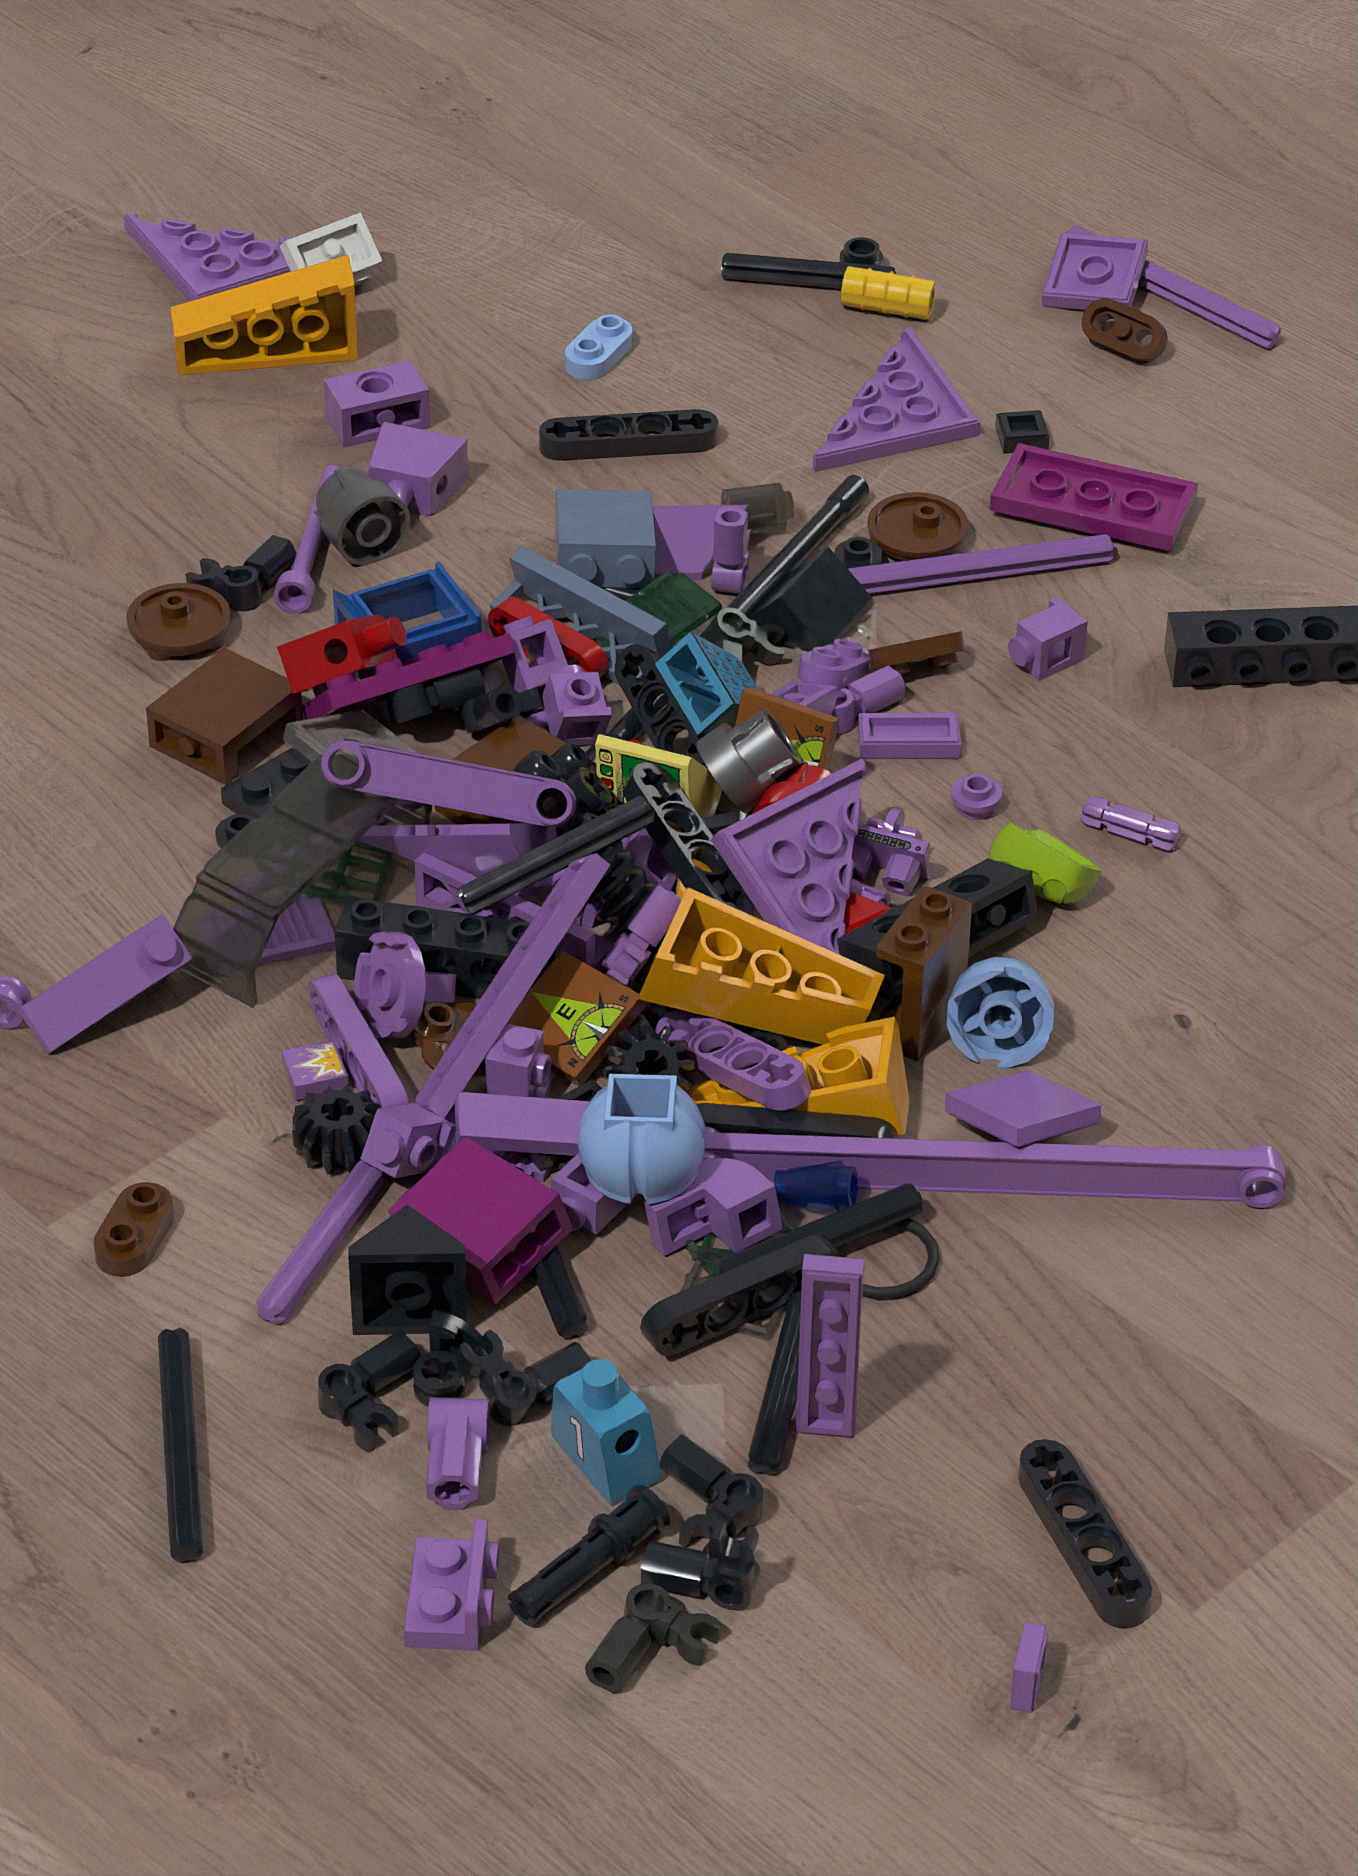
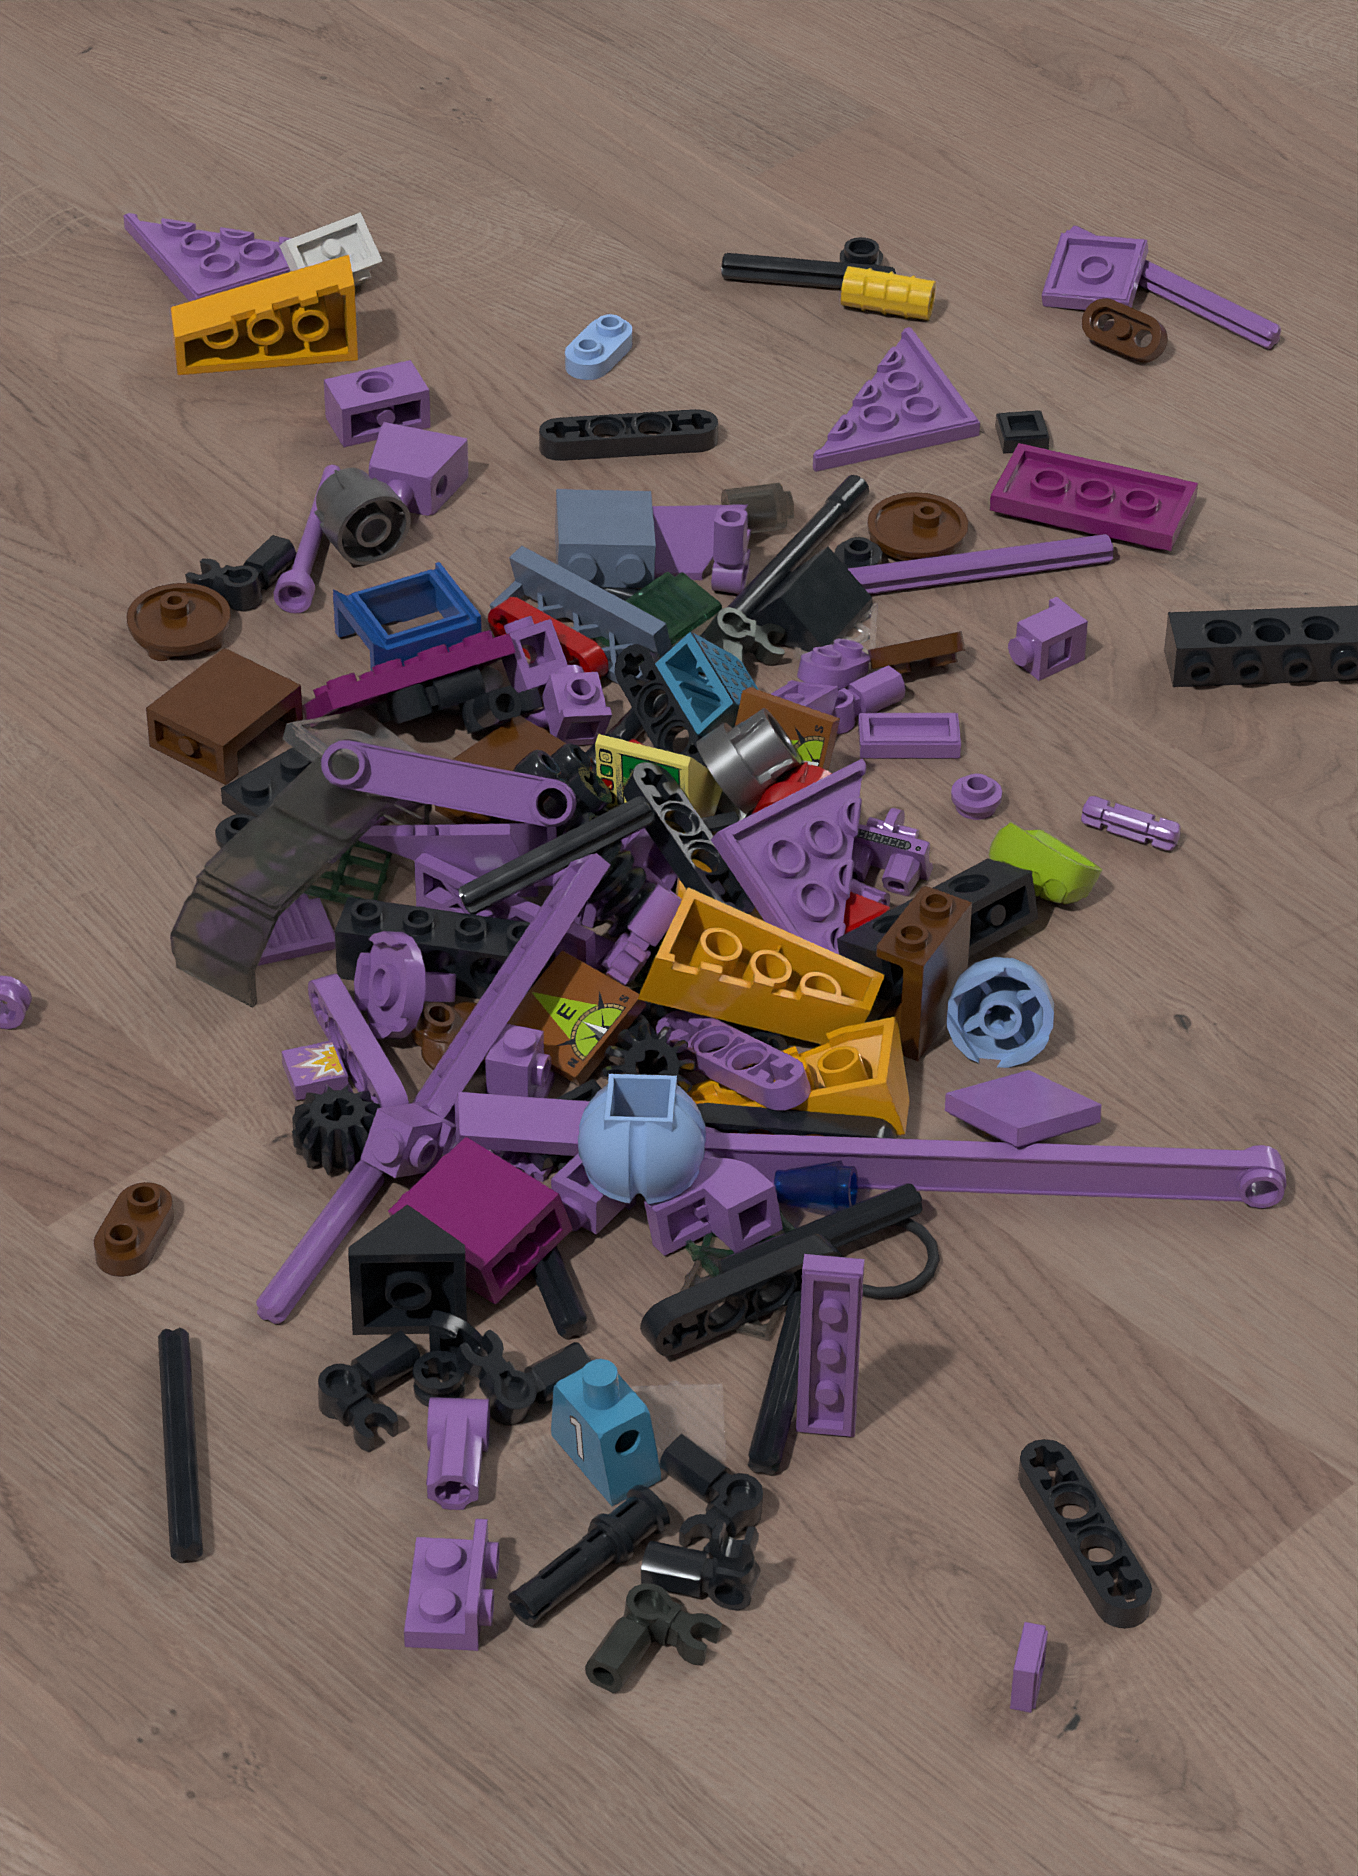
medium lavender slope [18,914,193,1054] -> none
red torso [277,614,407,694] -> none

